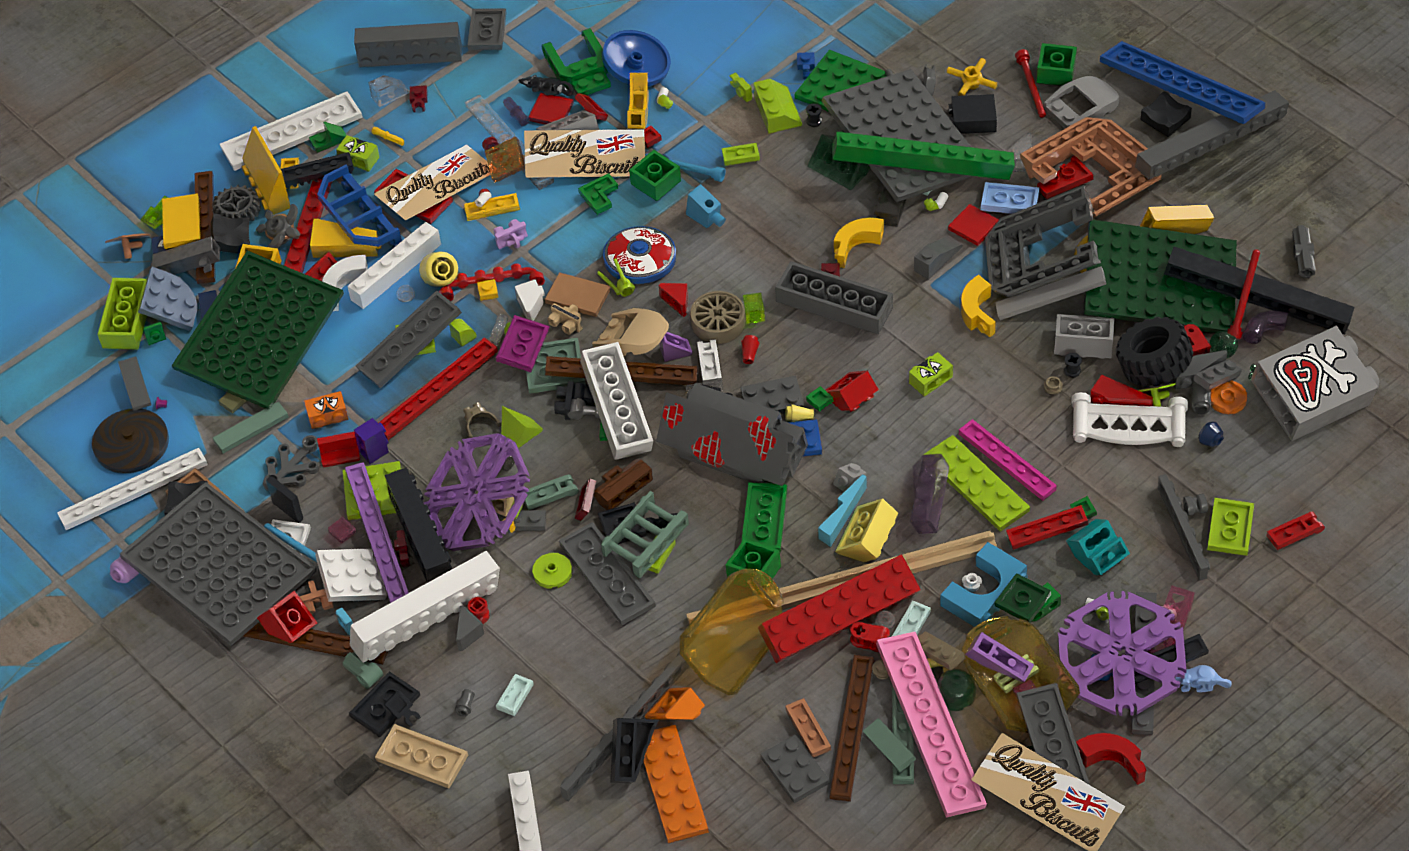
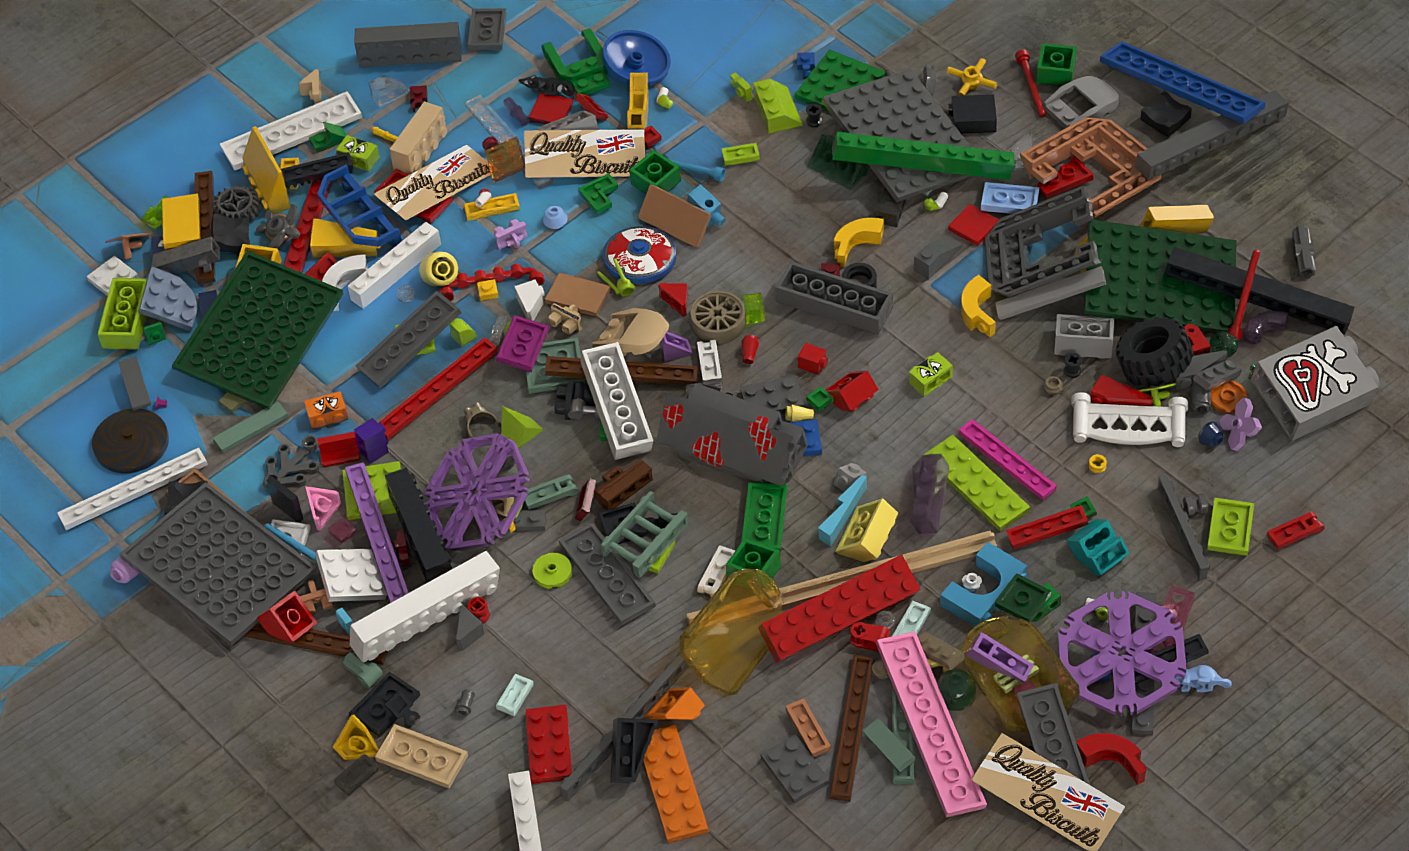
none -> white plate [87,256,139,296]
none -> tan slope [298,69,322,104]
none -> bright pink slope [305,486,341,532]
none -> yellow slope [333,715,379,760]
none -> tan brick [389,101,447,175]
none -> red plate [526,705,572,784]
none -> light blue cone [543,206,567,229]
none -> medium nougat tile [638,185,712,248]
none -> white plate [697,545,735,598]
none -> red brick [798,343,828,375]
none -> black tyre [842,263,877,288]
none -> yellow bush [1089,454,1107,473]
none -> lavender plant [1219,397,1262,451]

